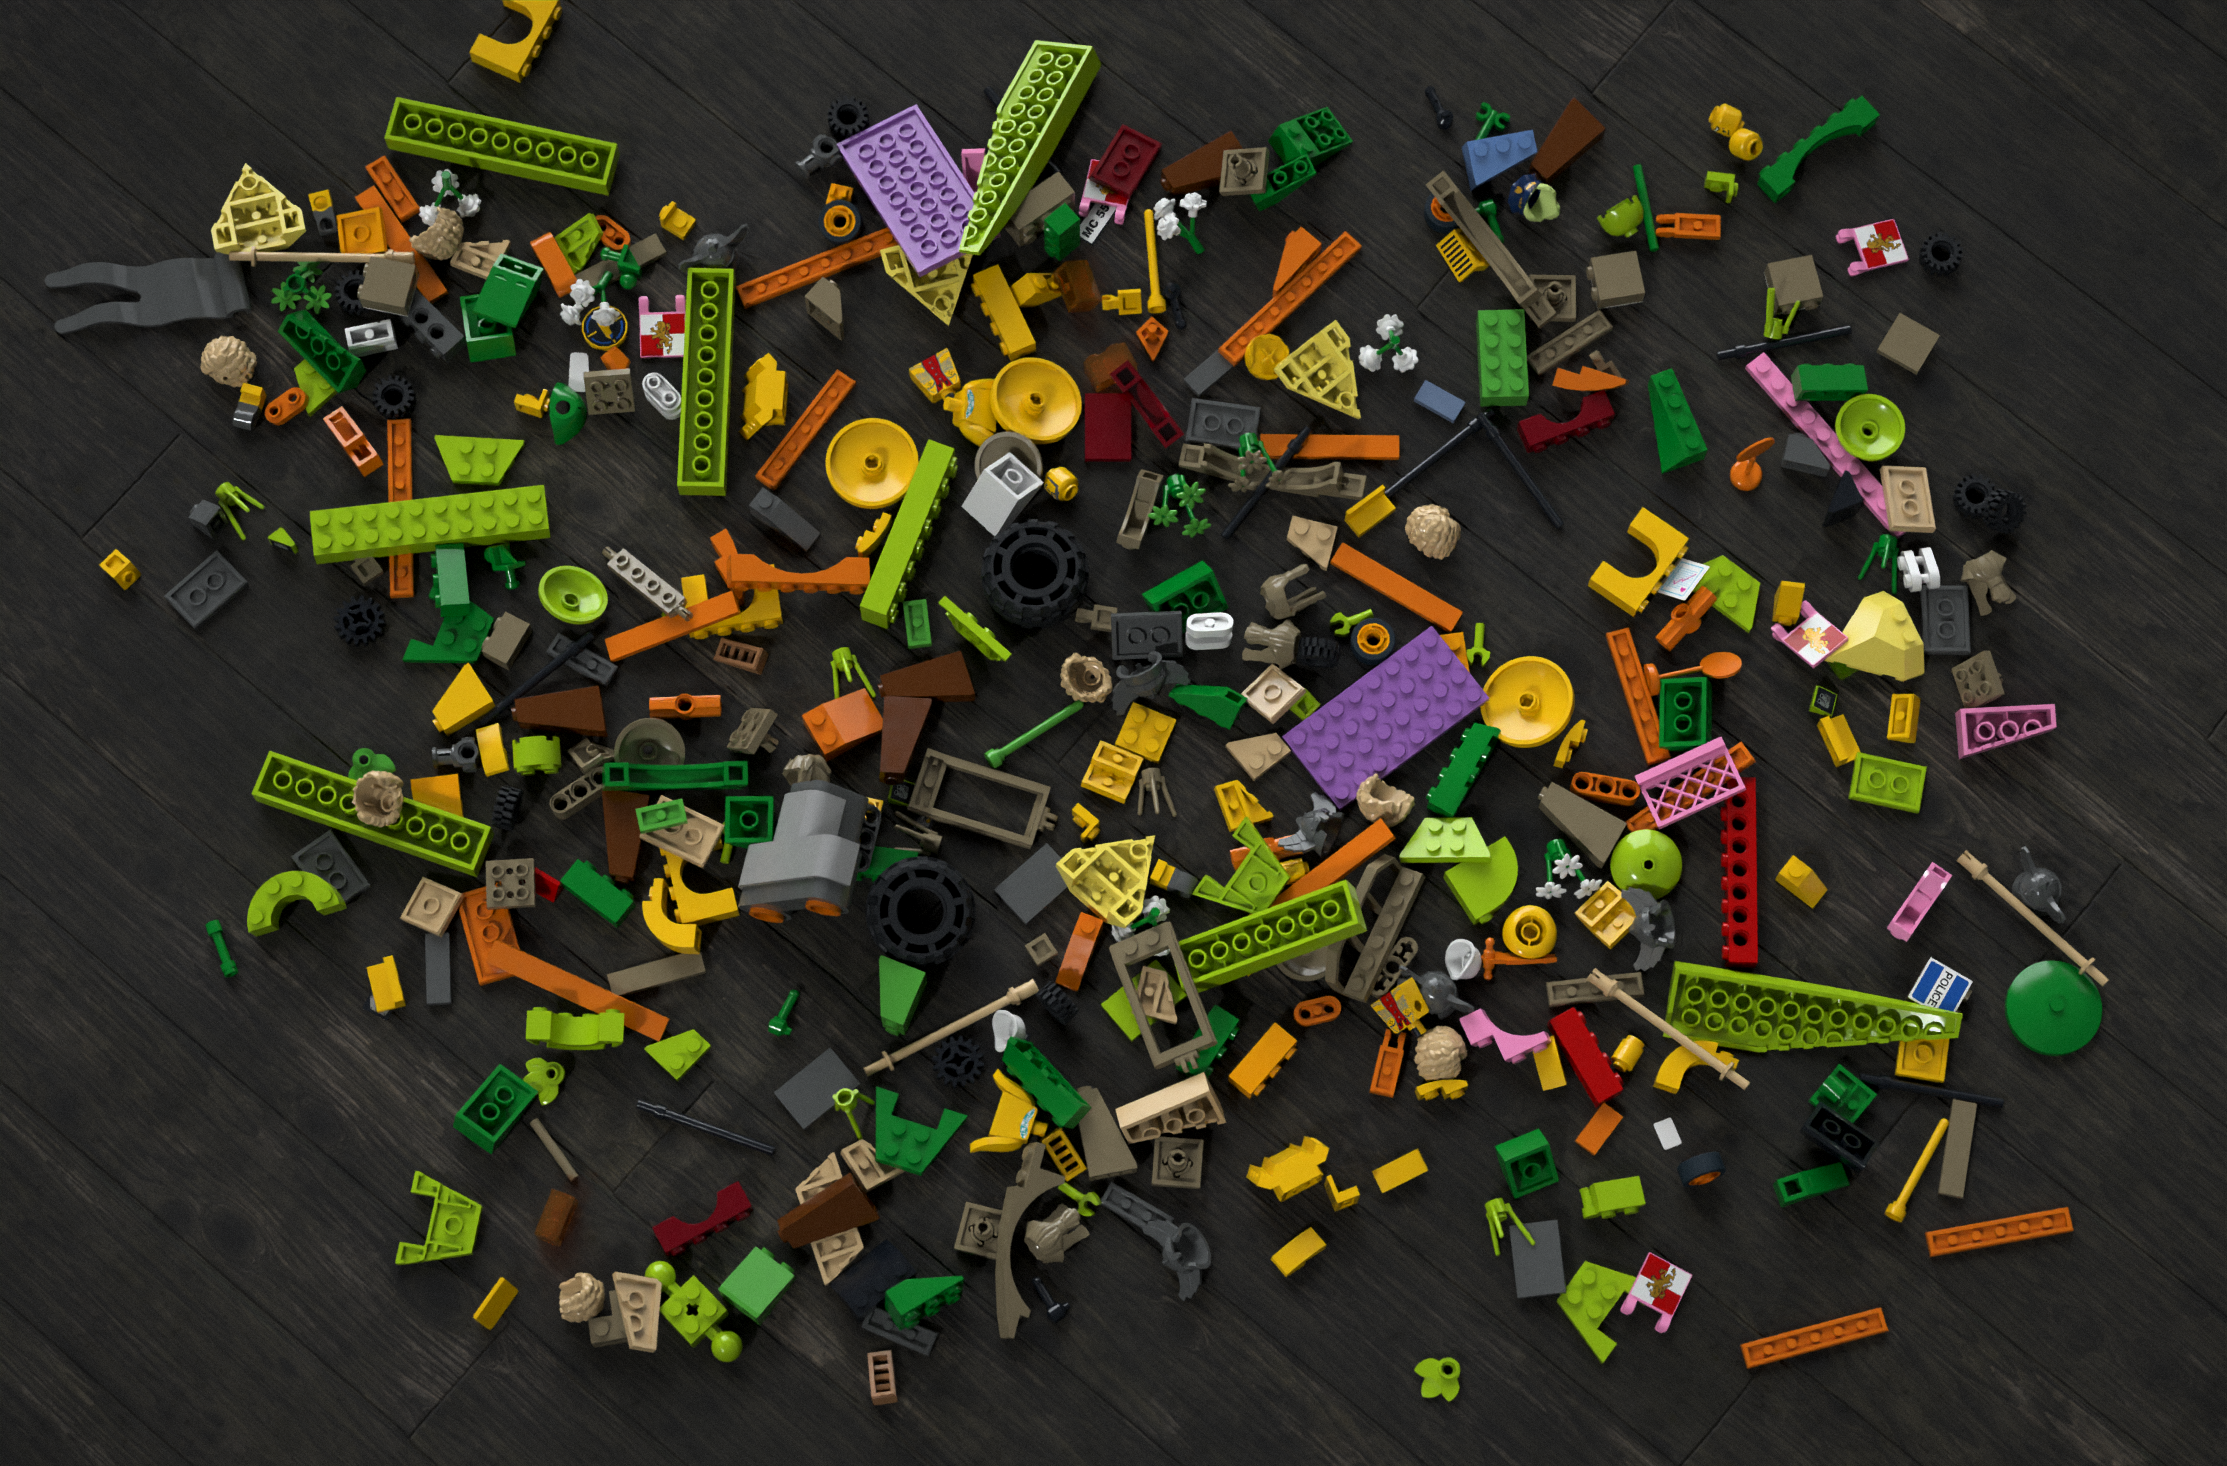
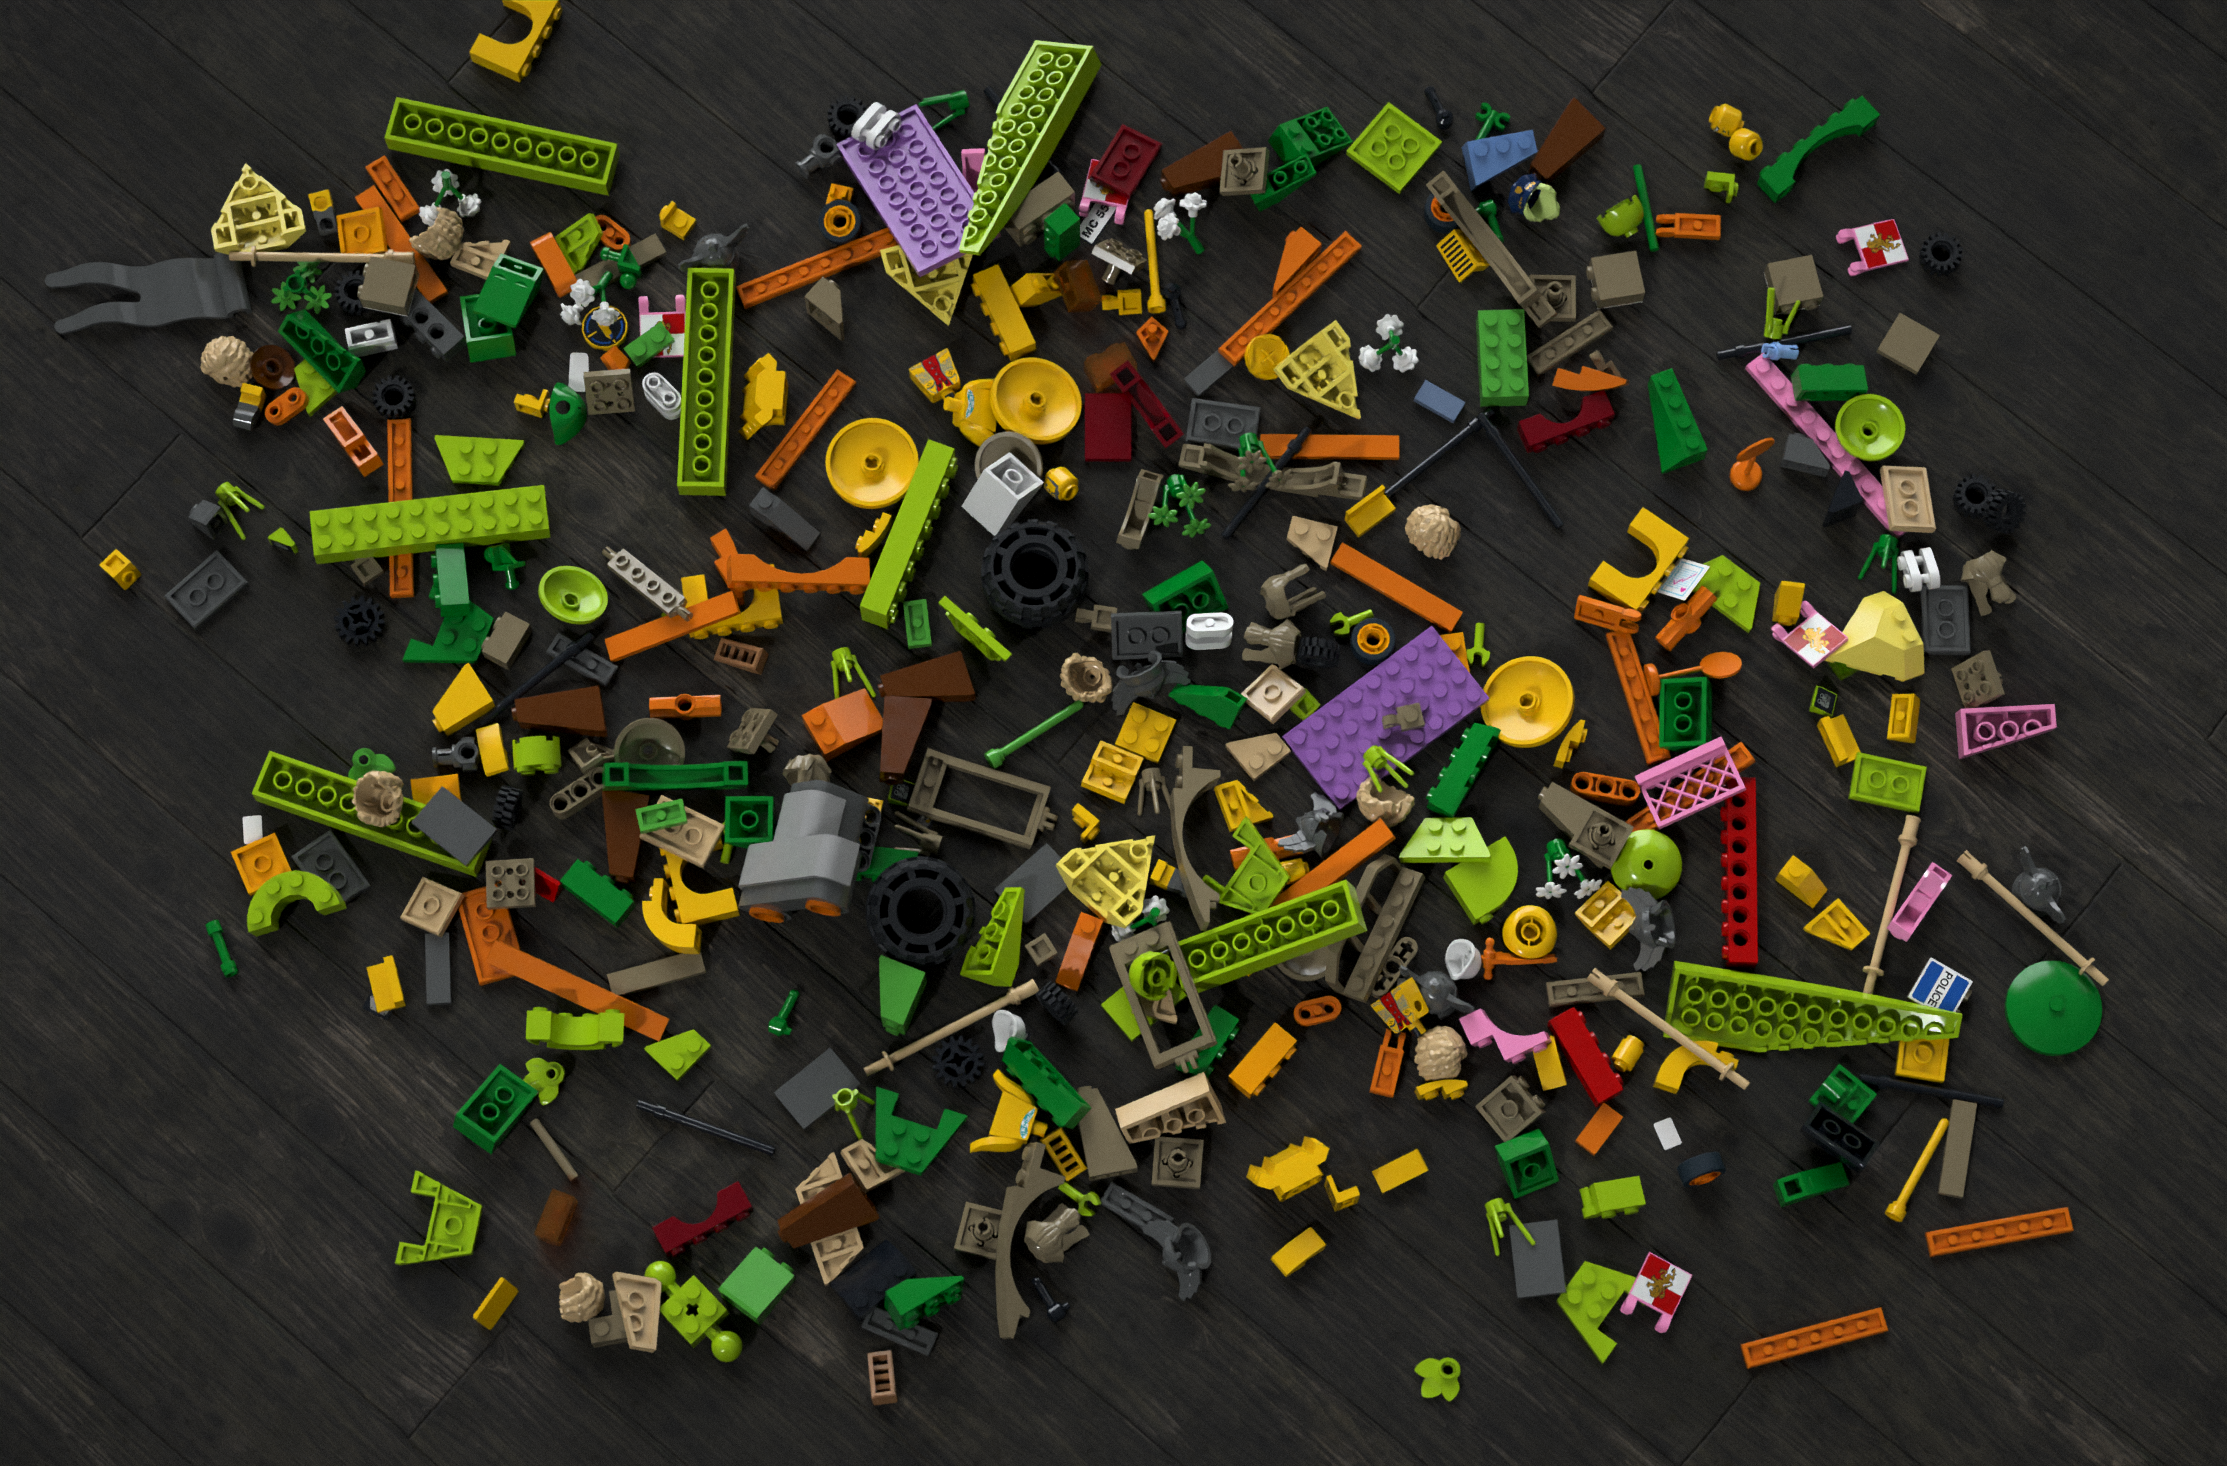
none -> light orange plate [231,833,292,896]
none -> white sticker [243,815,263,844]
none -> reddish brown dish [250,345,295,389]
none -> dark grey tile [411,786,498,867]
none -> bright green plate [624,322,675,368]
none -> white brick [851,102,902,150]
none -> green plant [919,90,969,131]
none -> lime wedge [960,887,1025,987]
none -> dark tan plate [1091,238,1147,284]
none -> lime cylinder [1128,951,1177,1001]
none -> dark tan slope [1170,746,1220,931]
none -> lime plate [1346,102,1442,194]
none -> lime plant [1362,745,1414,793]
none -> dark tan plate [1381,703,1425,732]
none -> dark tan plate [1475,1075,1545,1142]
none -> dark tan plate [1569,804,1634,869]
none -> orange hinge [1574,595,1642,634]
none -> light blue pin [1761,342,1799,360]
none -> yellow wing [1803,898,1870,951]
none -> tan bar [1863,815,1921,994]

